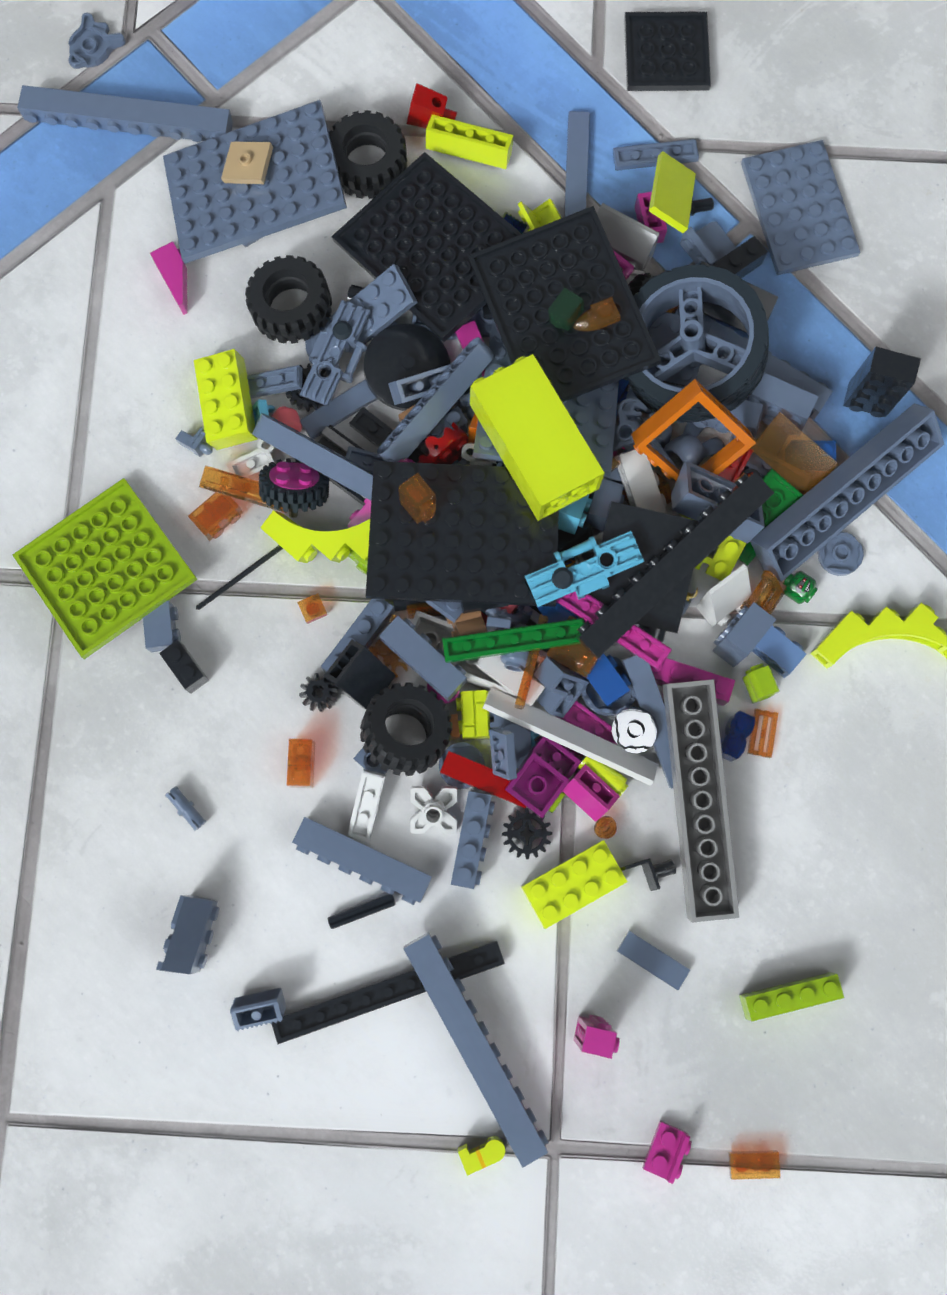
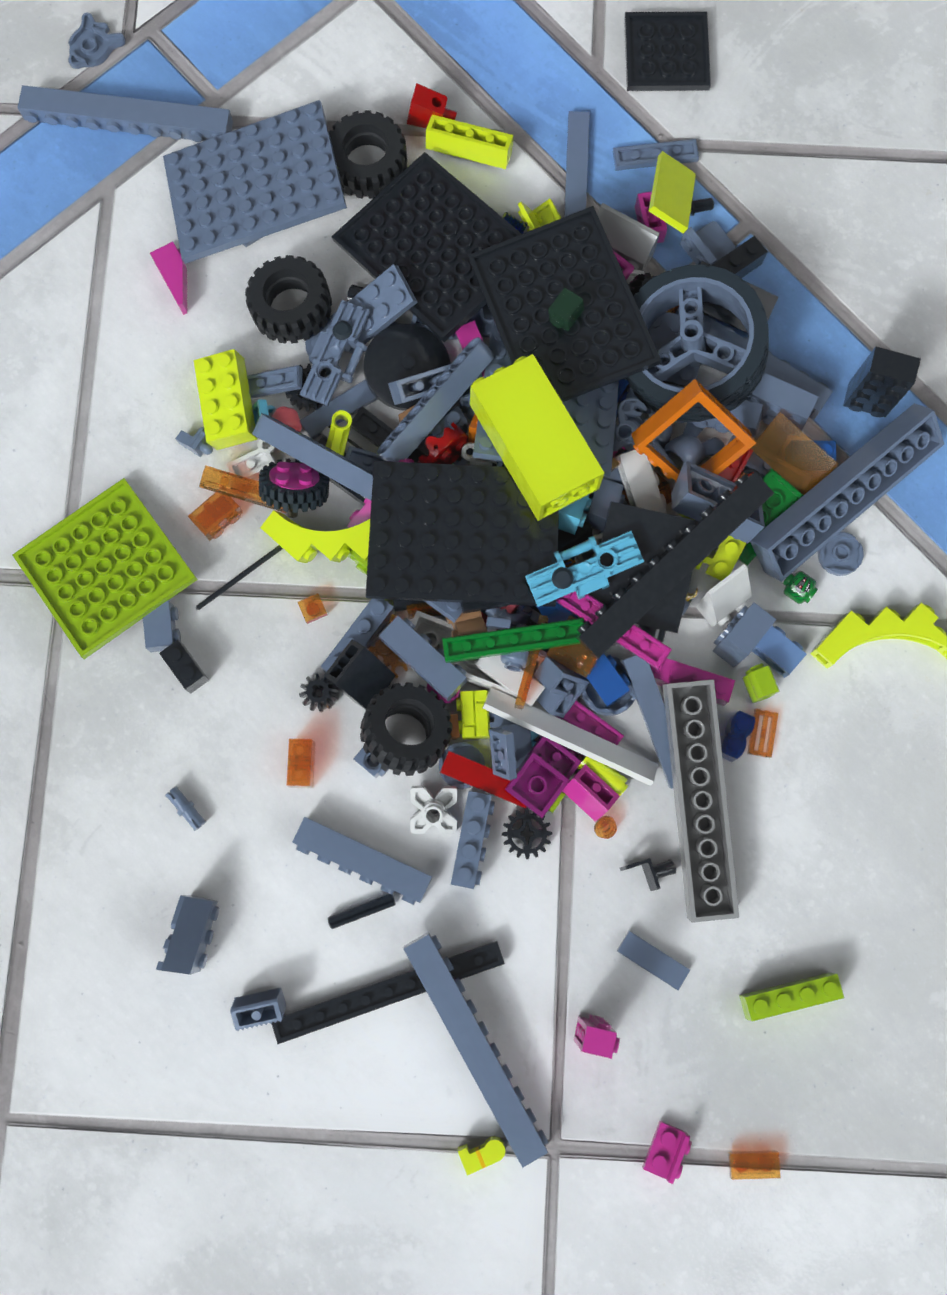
tan plate [221,142,273,184] -> none
white tile [347,769,386,842] -> none
clear orange brick [398,473,436,524] -> none
neon yellow brick [521,840,628,929] -> none
clear orange plate [573,297,621,331] -> none
tile [612,707,659,753] -> none
clear orange plate [740,570,784,615] -> none
sand blue plate [741,140,860,275] -> none
none -> neon yellow piece [326,410,352,456]

